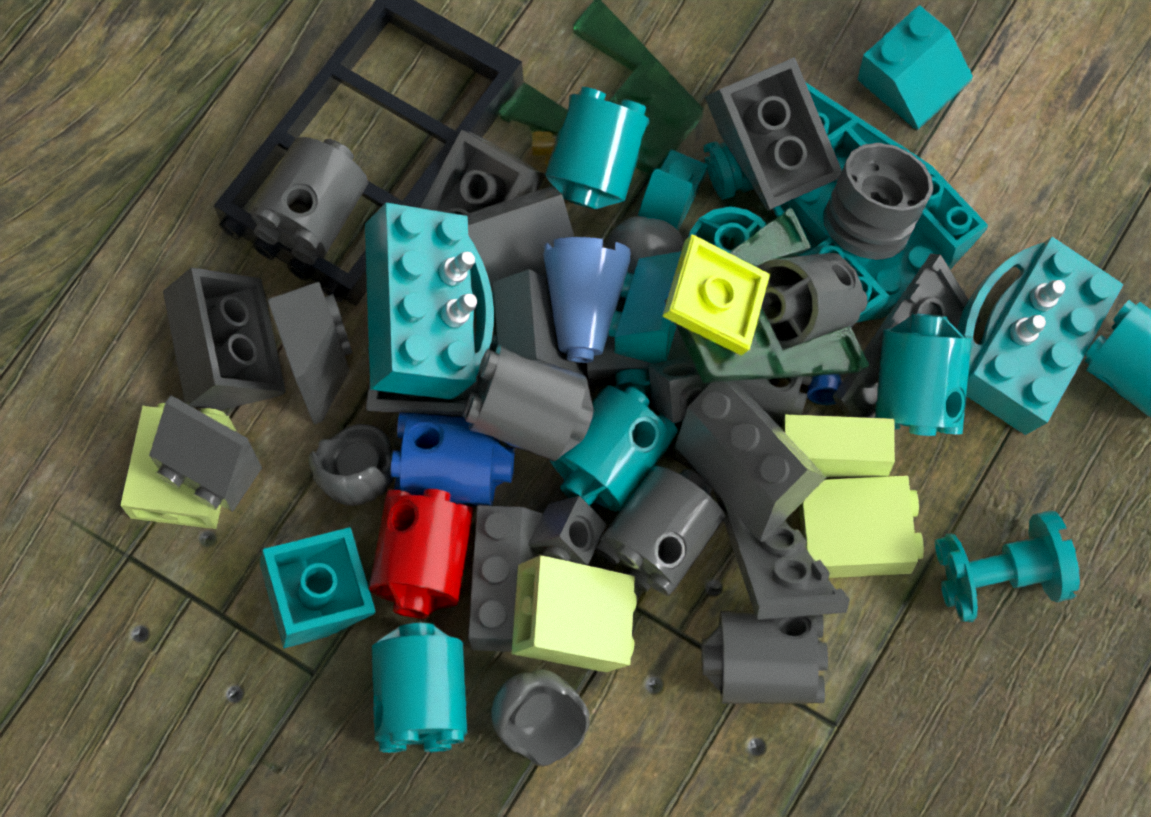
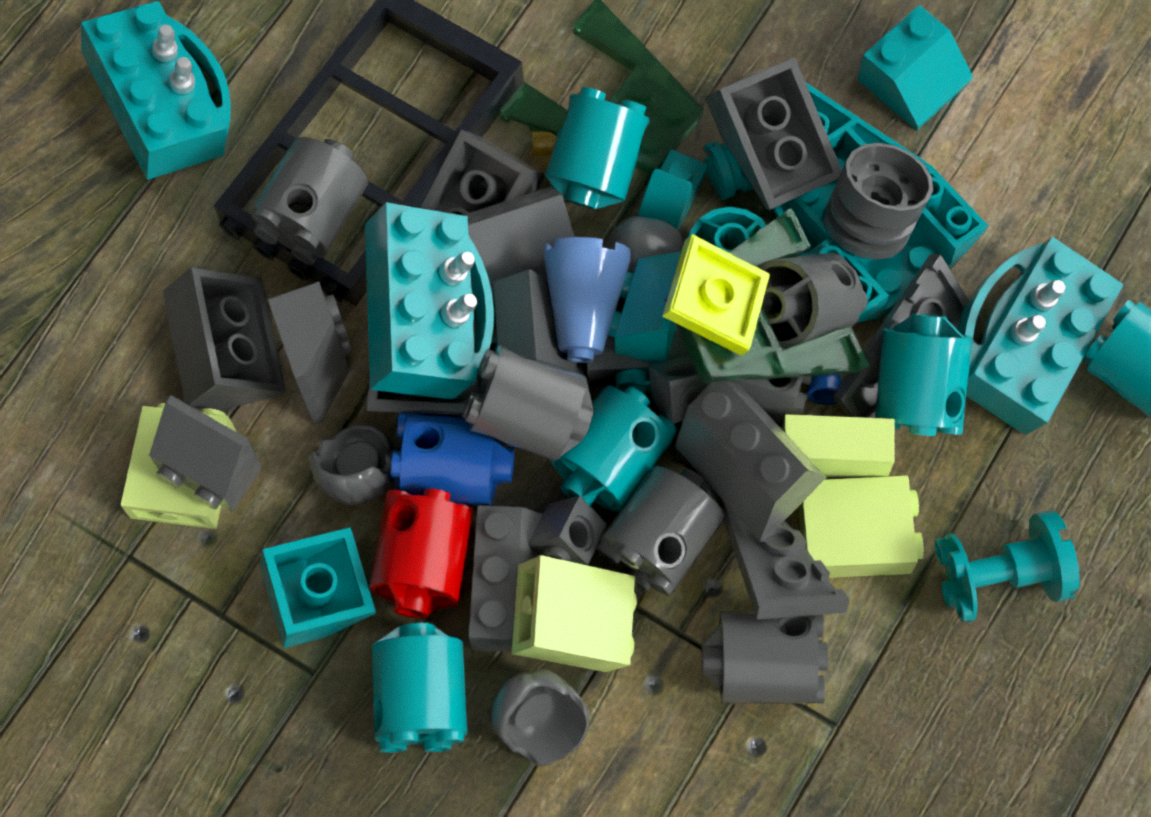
none -> teal piece [81,1,231,180]

